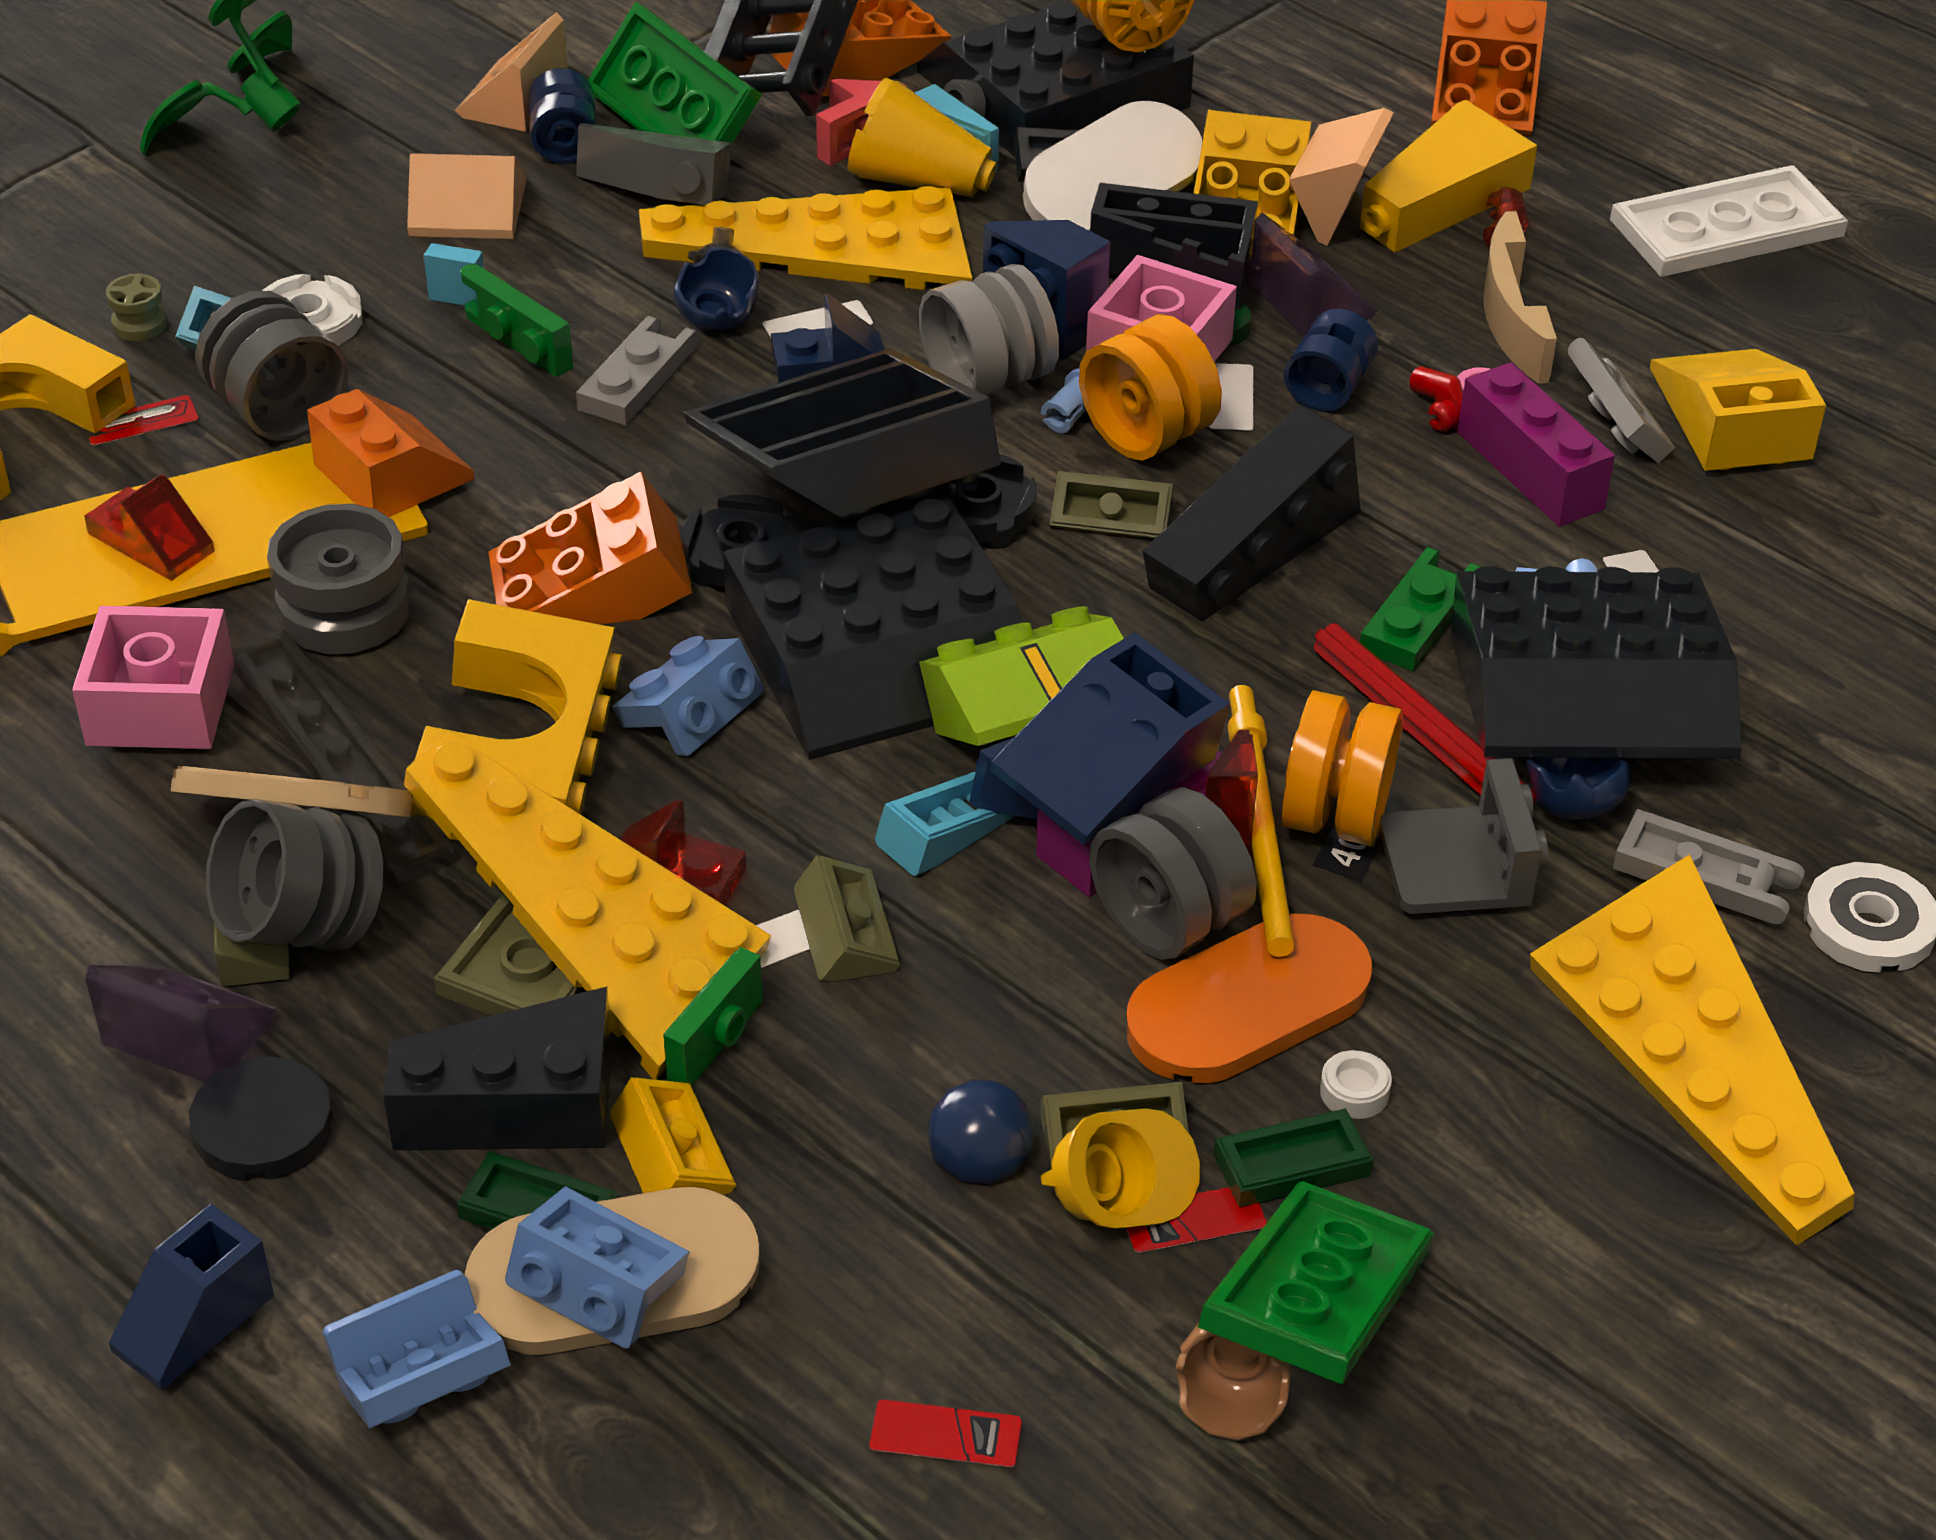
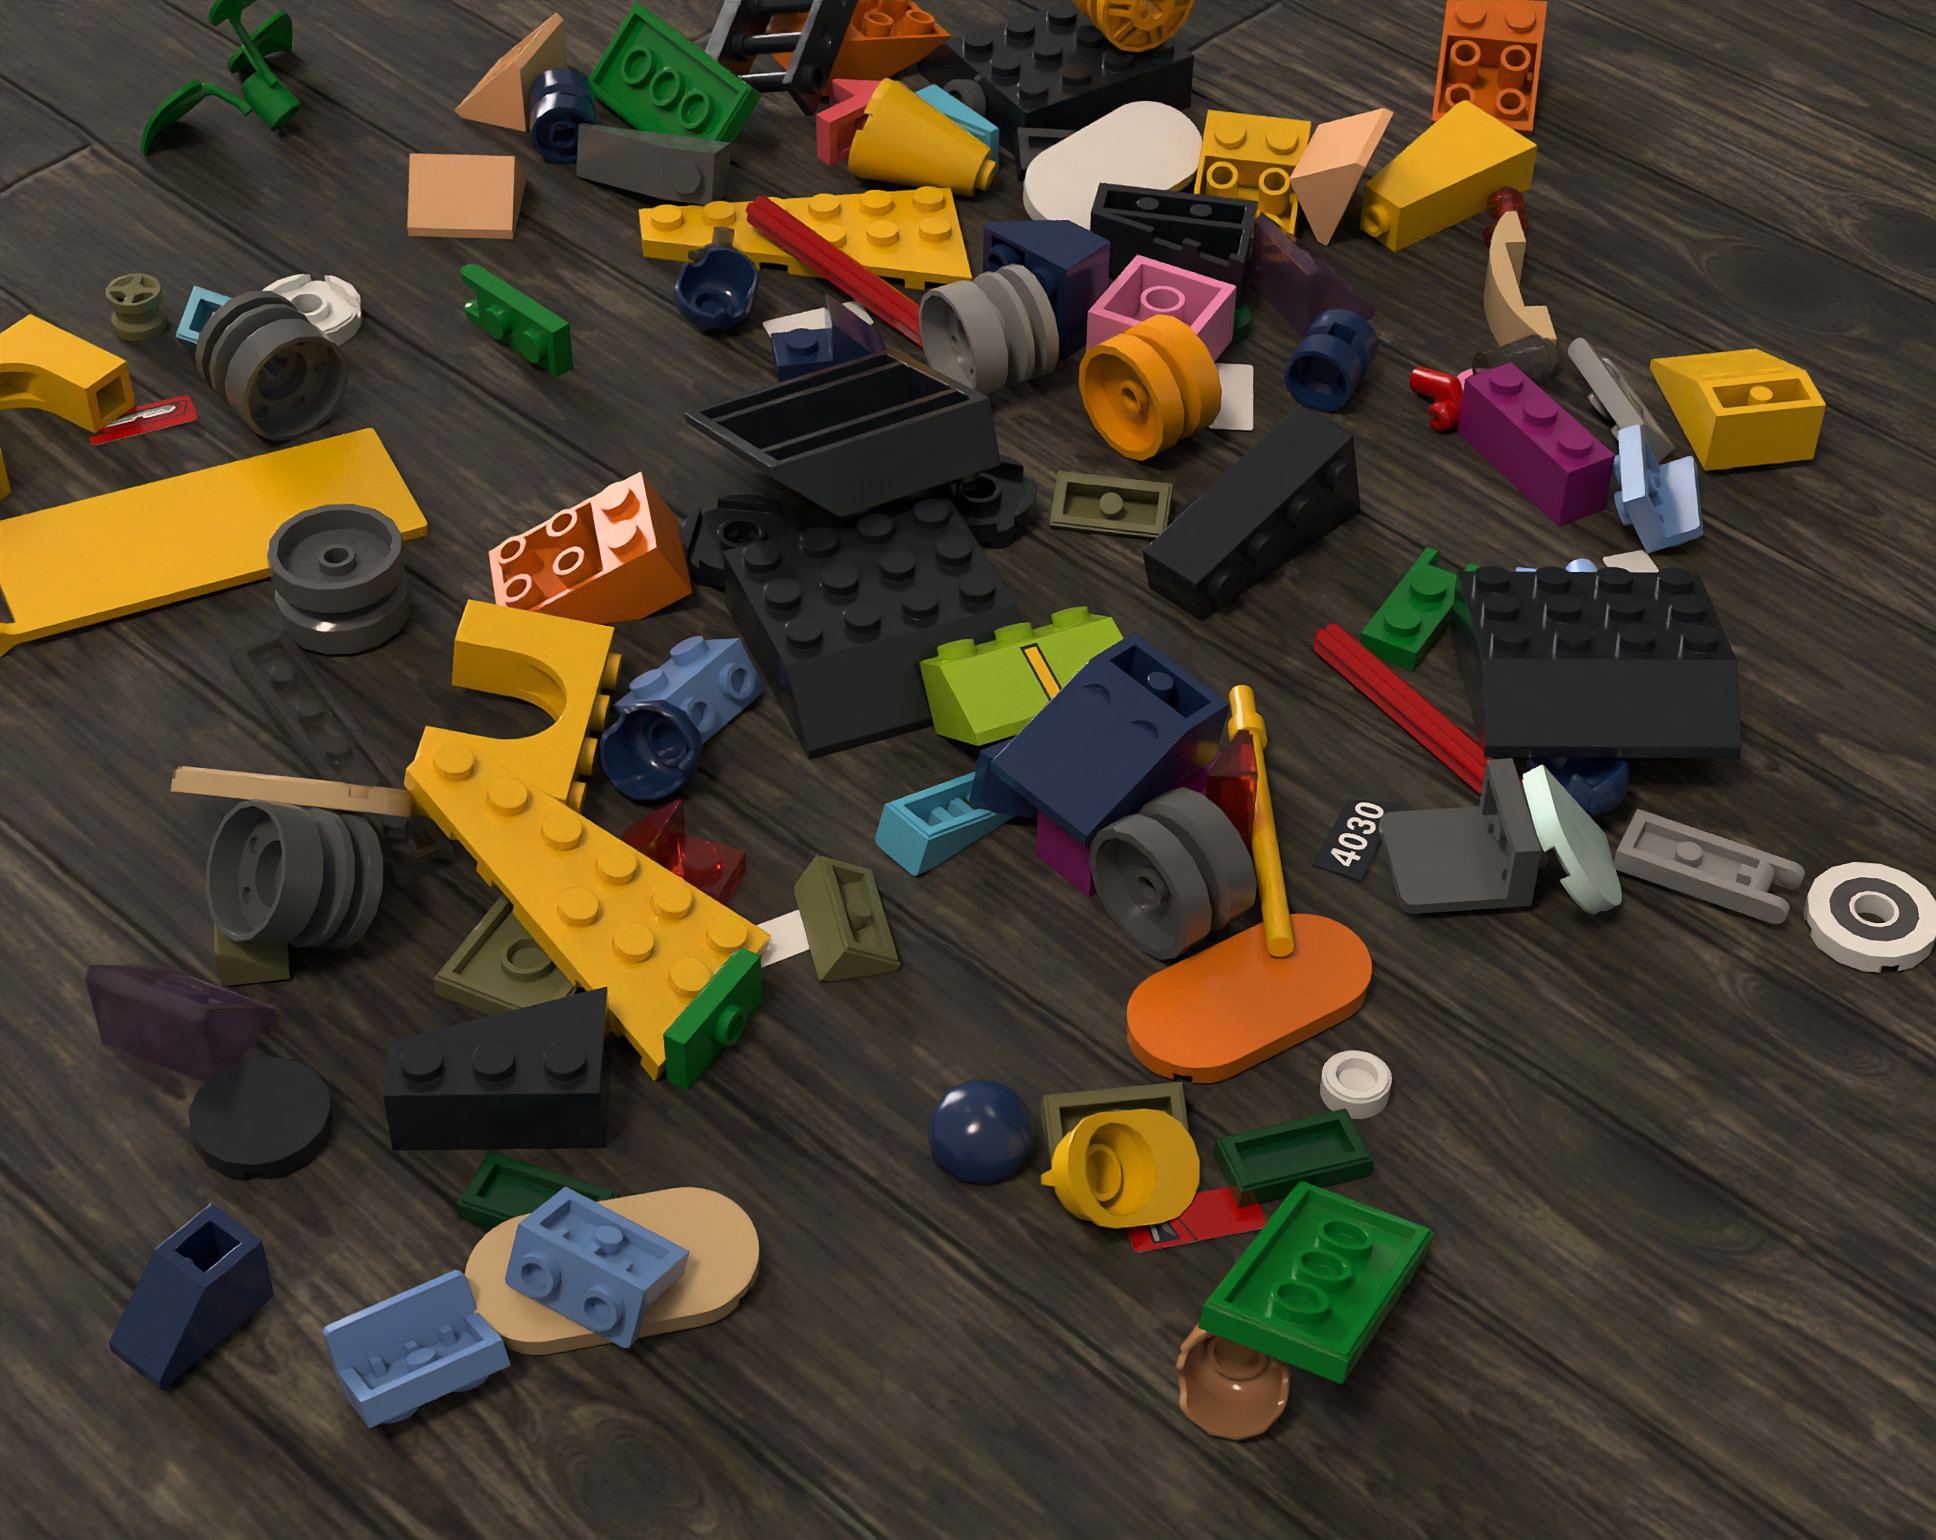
bright pink brick [72,606,235,749] -> none
clear red slope [84,474,215,581] -> none
orange slope [307,389,474,517] -> none
medium azure tile [424,243,484,306] -> none
light grey hinge [576,316,699,426] -> none
yellow slope [610,1077,736,1195] -> none
red sticker [869,1399,1022,1467] -> none
light blue pin [1040,369,1086,433] -> none
light orange wheel [1282,690,1403,846] -> none
yellow wing [1530,854,1855,1246] -> none
white tile [1610,165,1848,277] -> none
none -> dark blue hair [600,699,703,801]
none -> red axle [745,196,923,348]
none -> clear smoke cone [1472,334,1560,388]
none -> light aqua tile [1522,764,1622,914]
none -> medium blue bracket [1613,423,1703,554]

